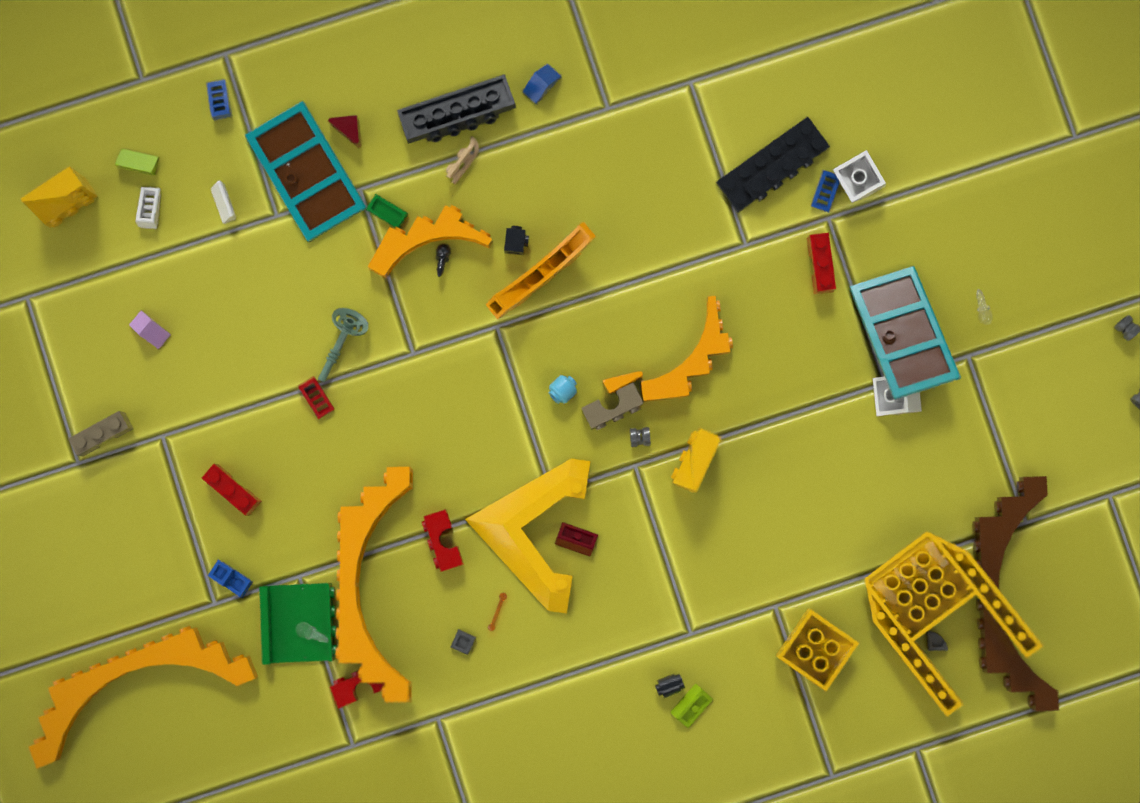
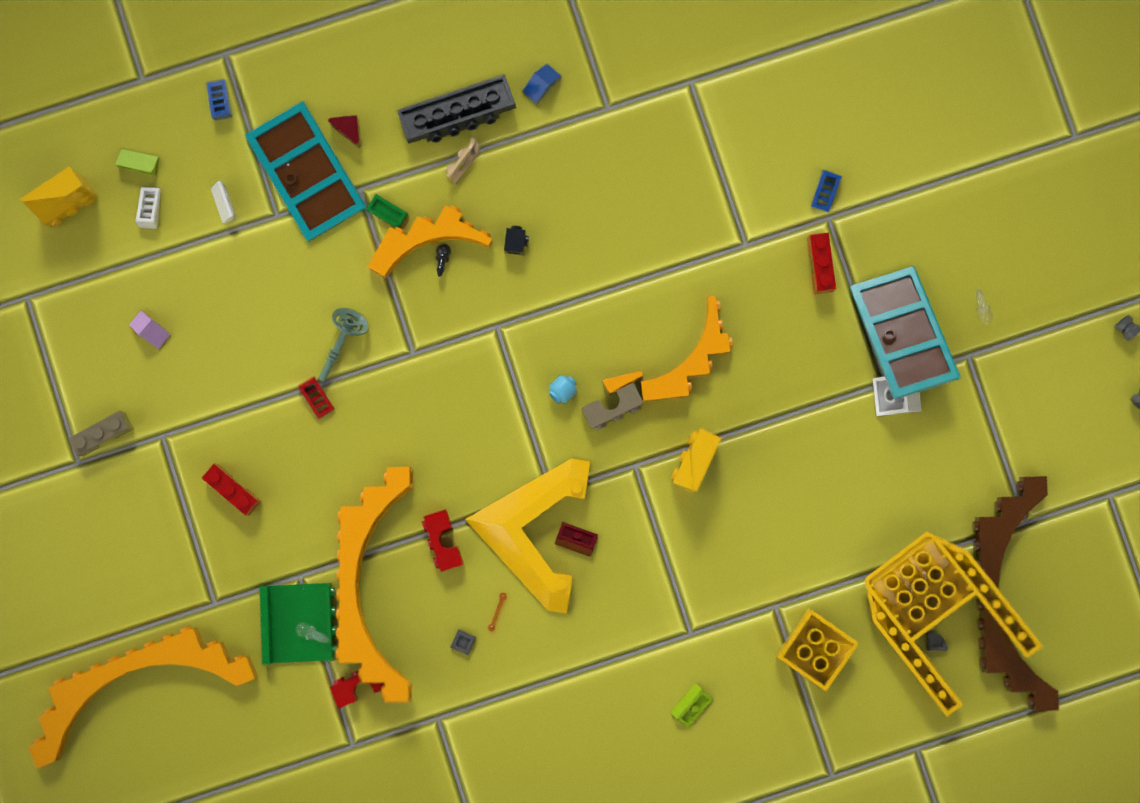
blue slope [208,560,253,598] -> none
light orange arch [486,222,596,320] -> none
dark grey wheel [630,427,651,447] -> none
black brick [655,674,685,698] -> none
black plate [716,117,830,213] -> none
white slope [833,150,886,203] -> none

